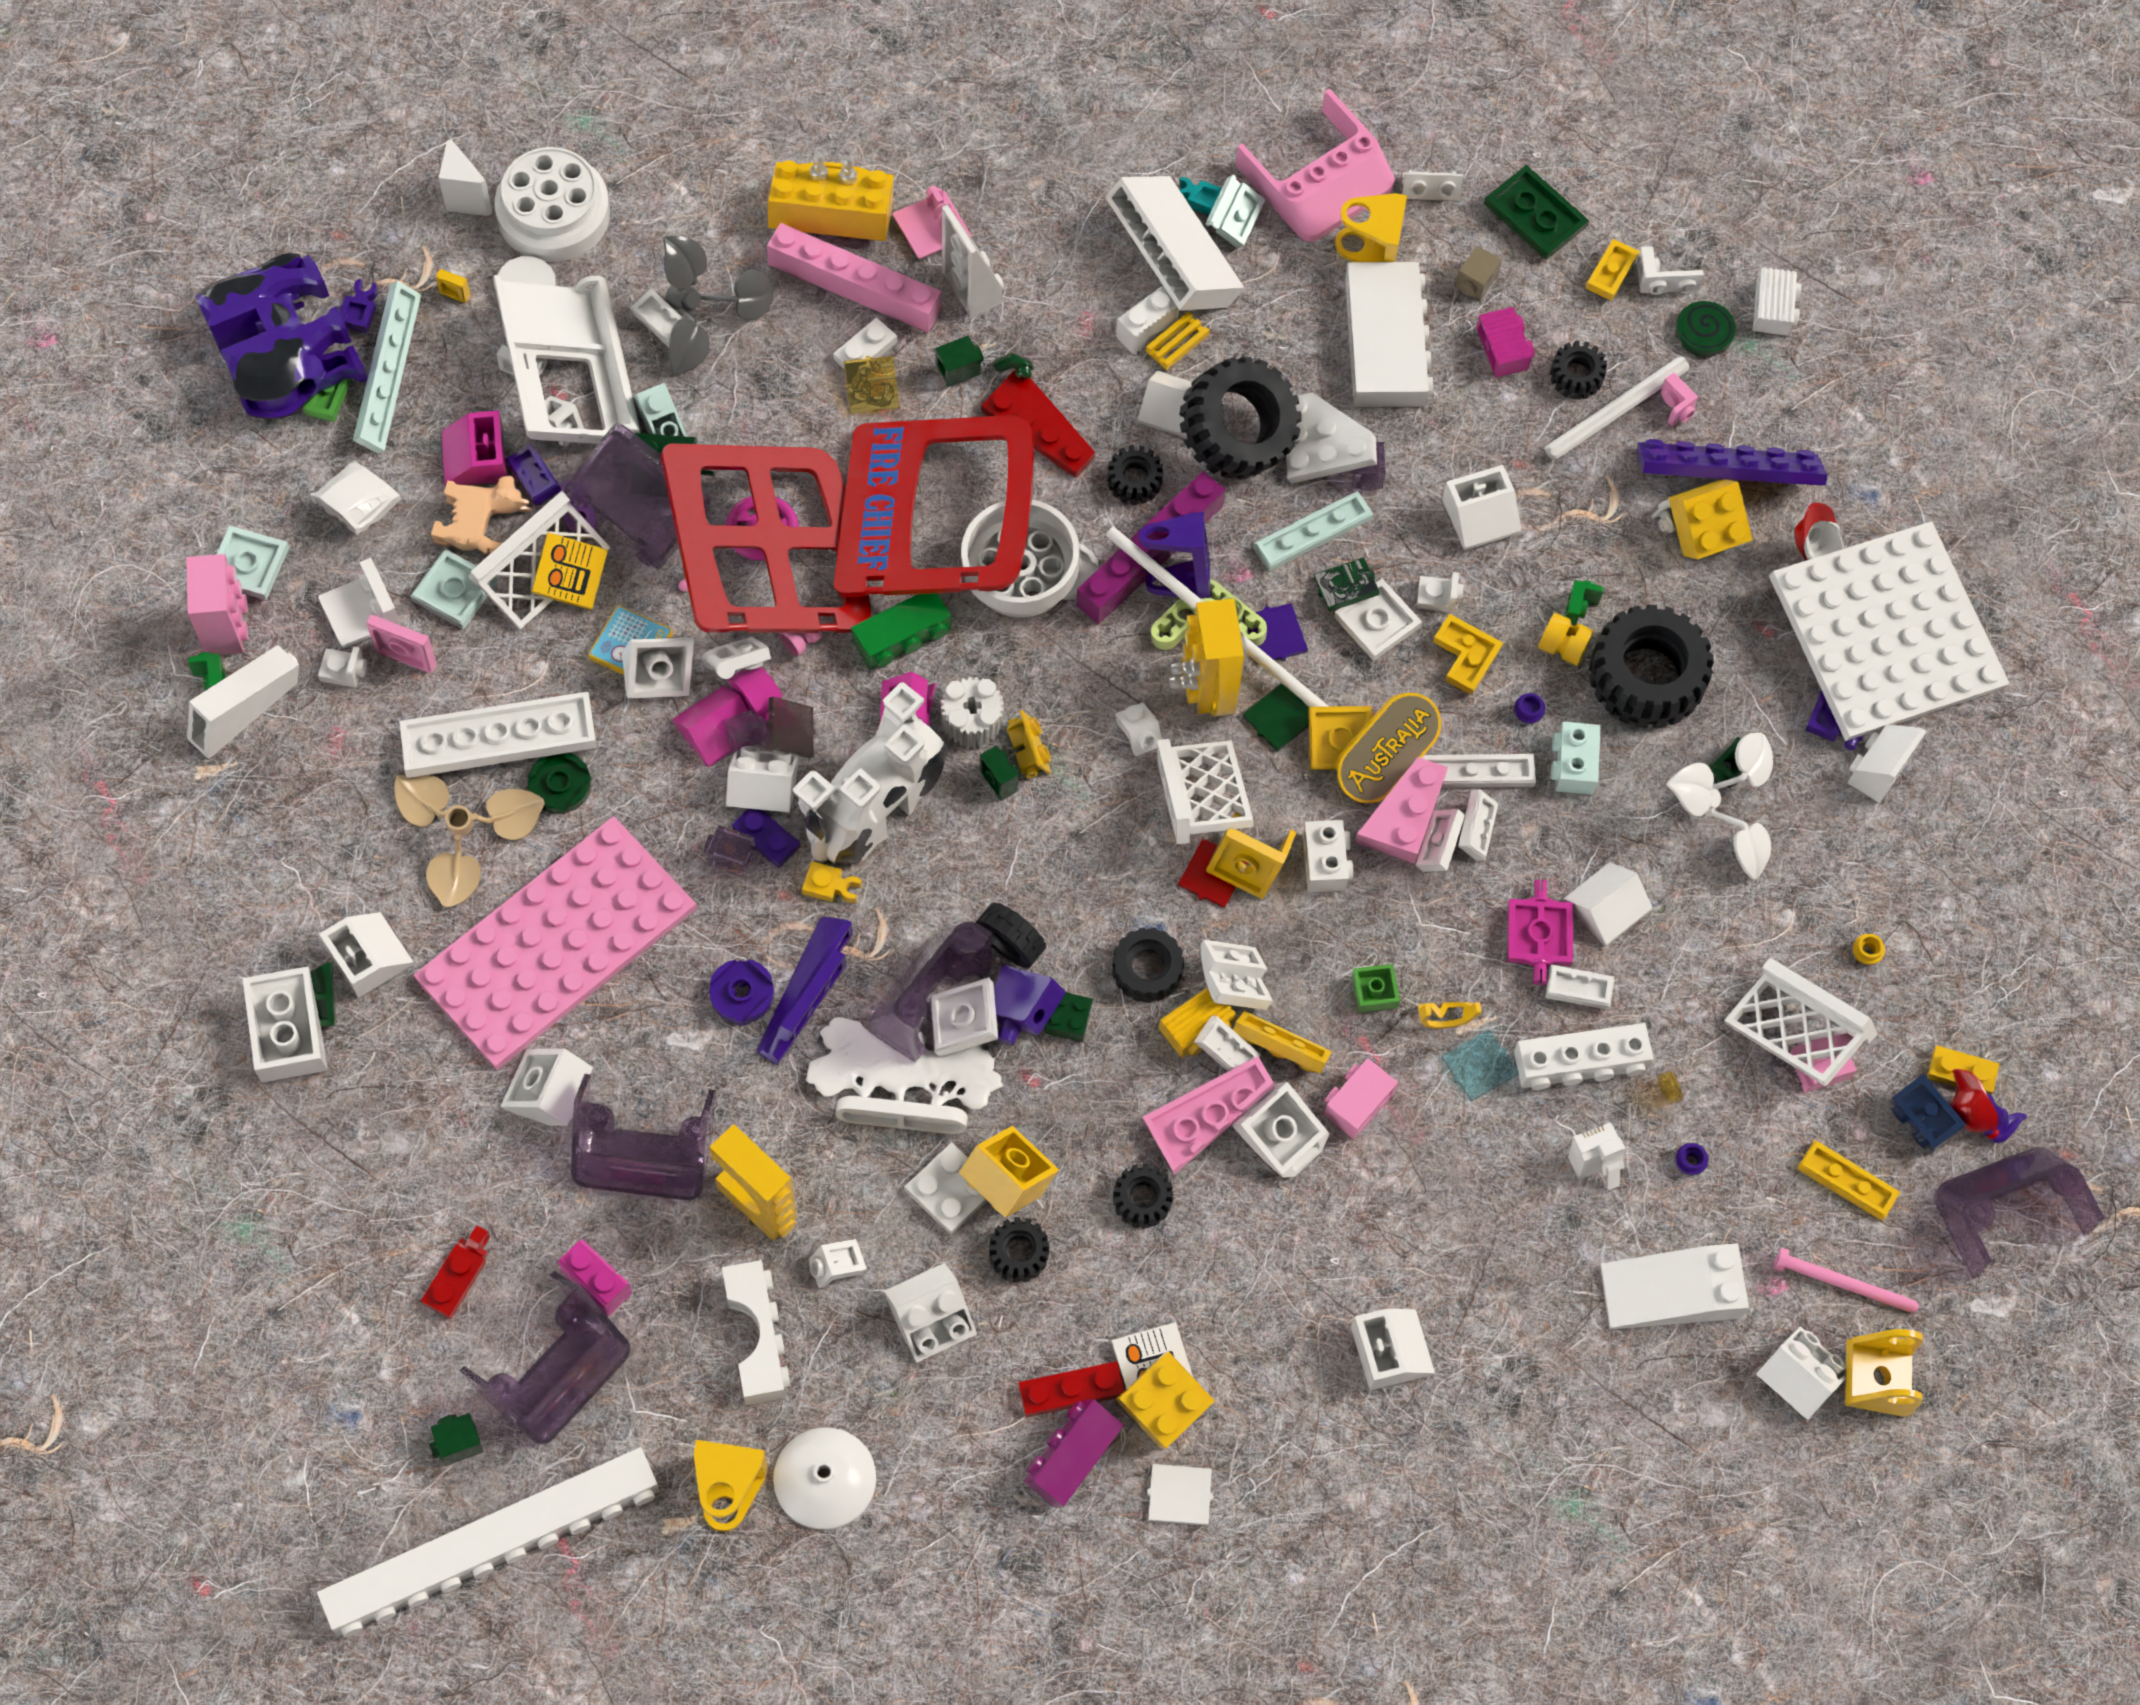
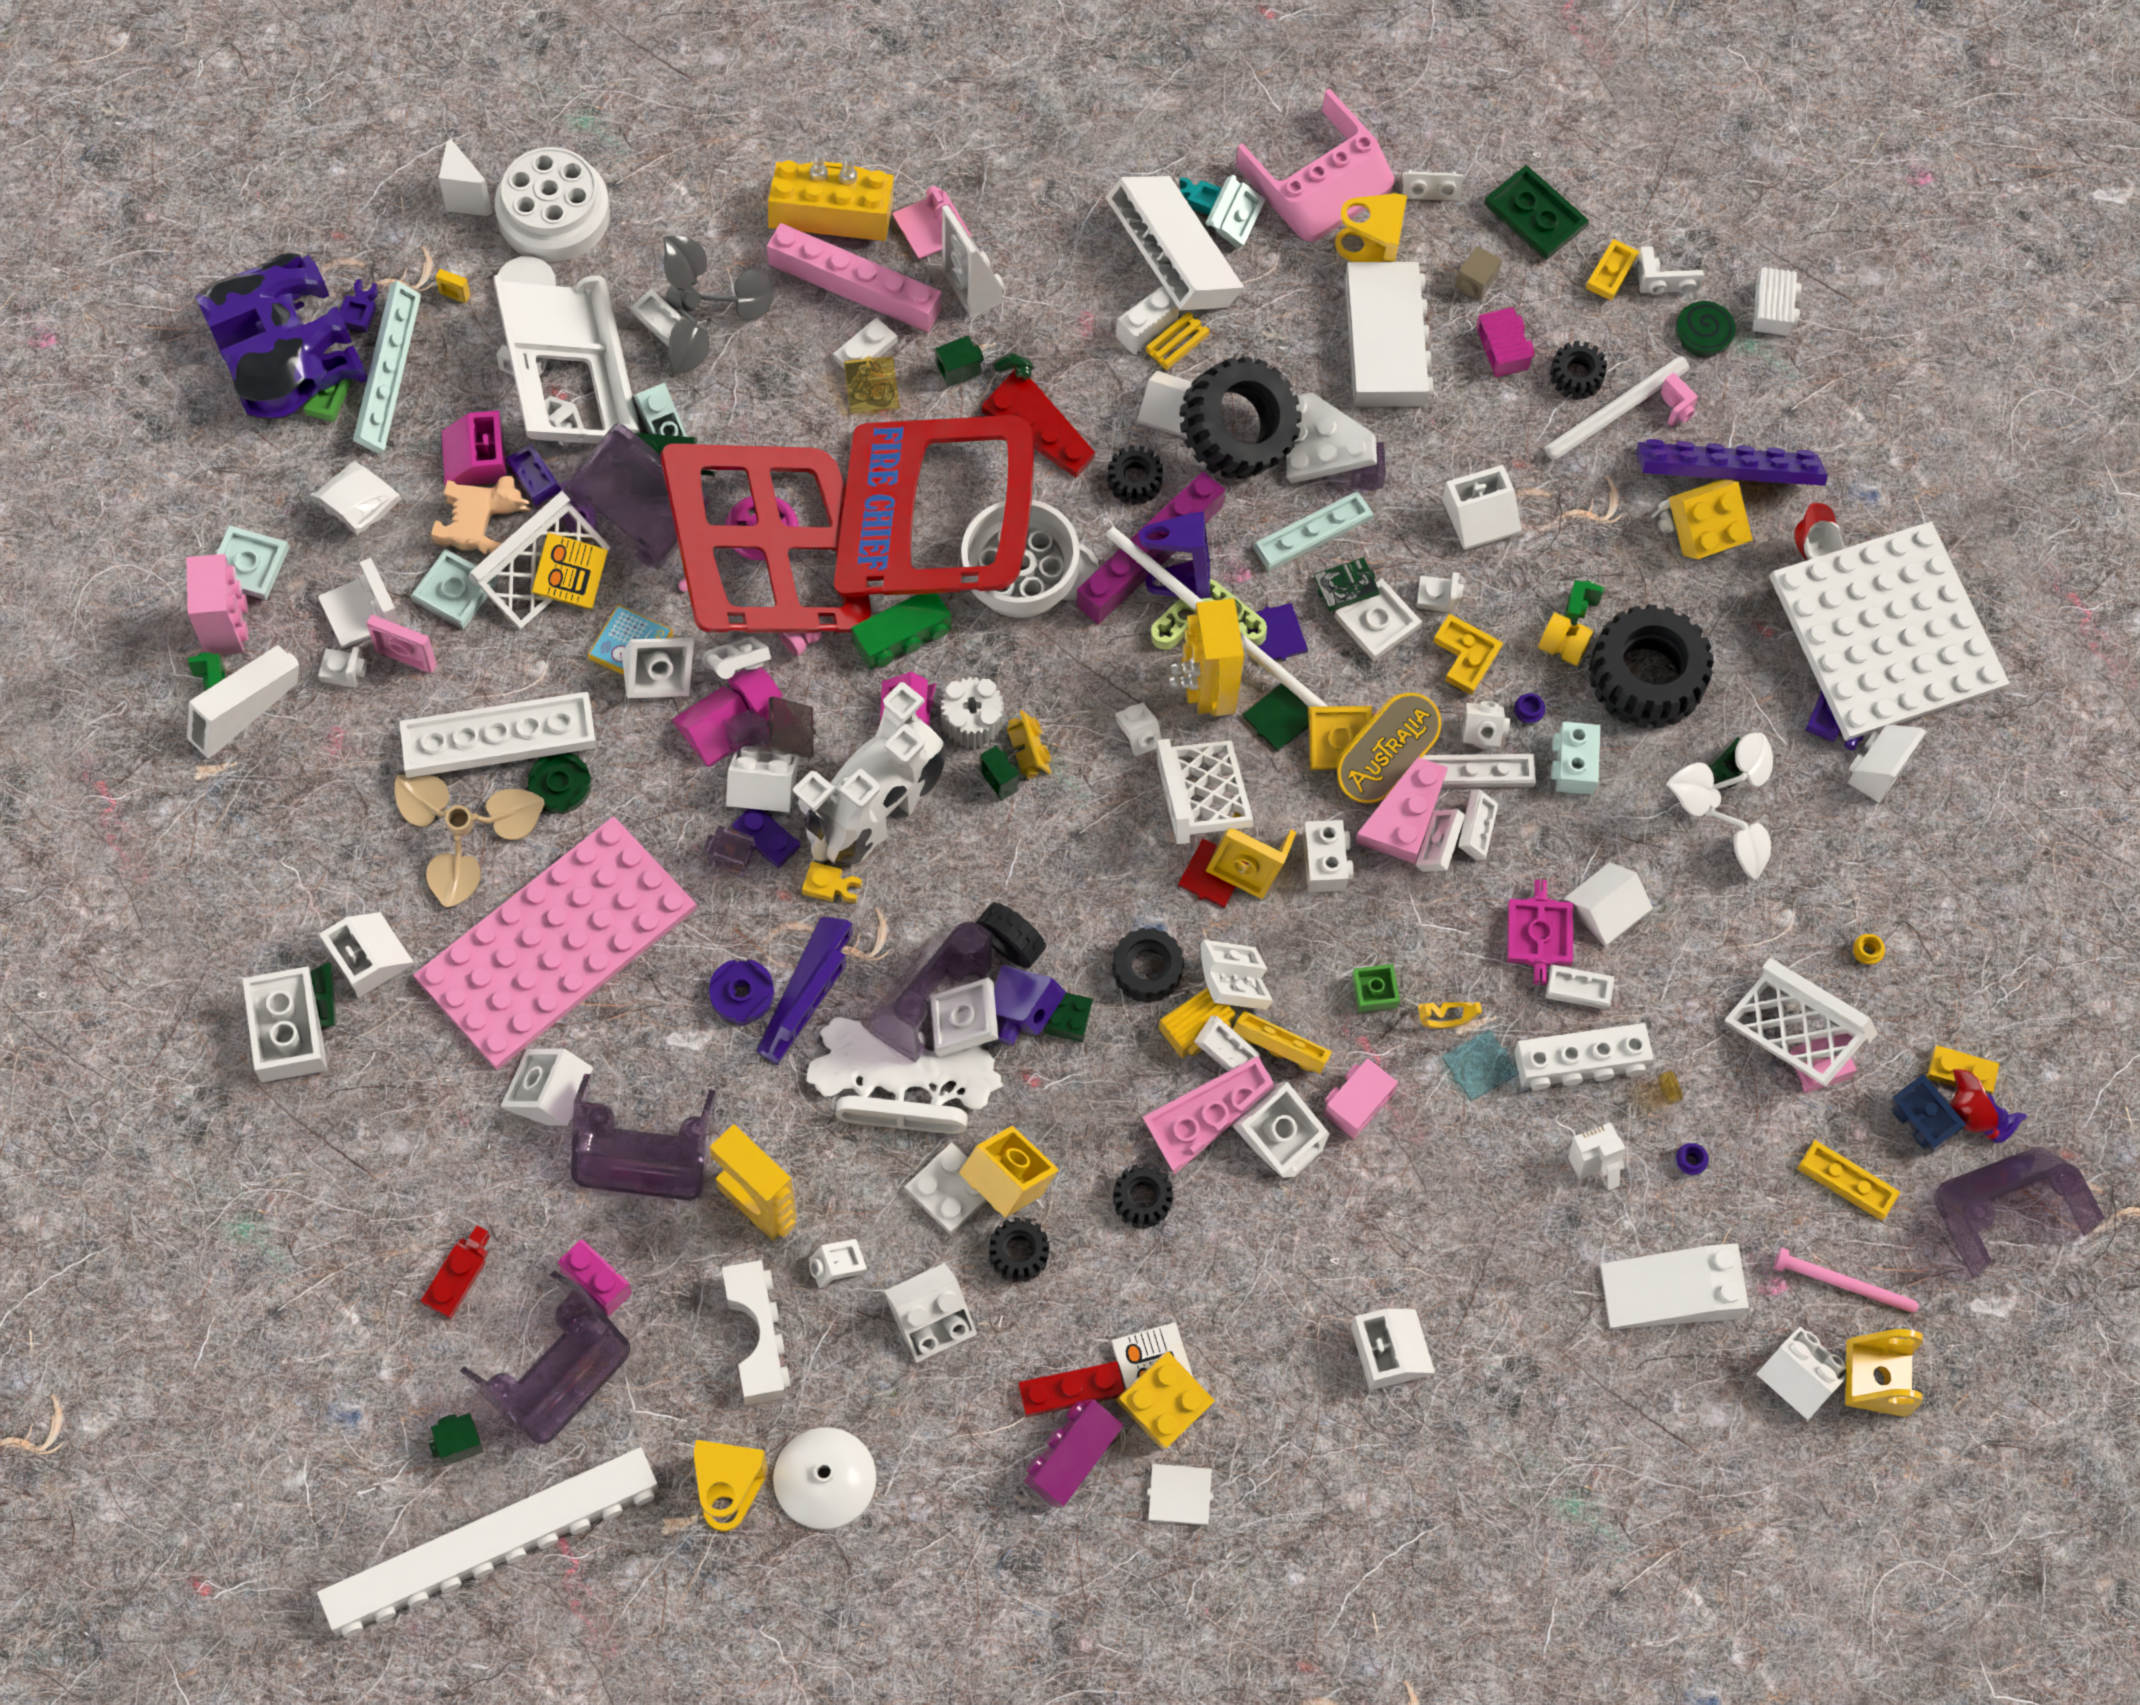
none -> white brick [1462,701,1510,749]

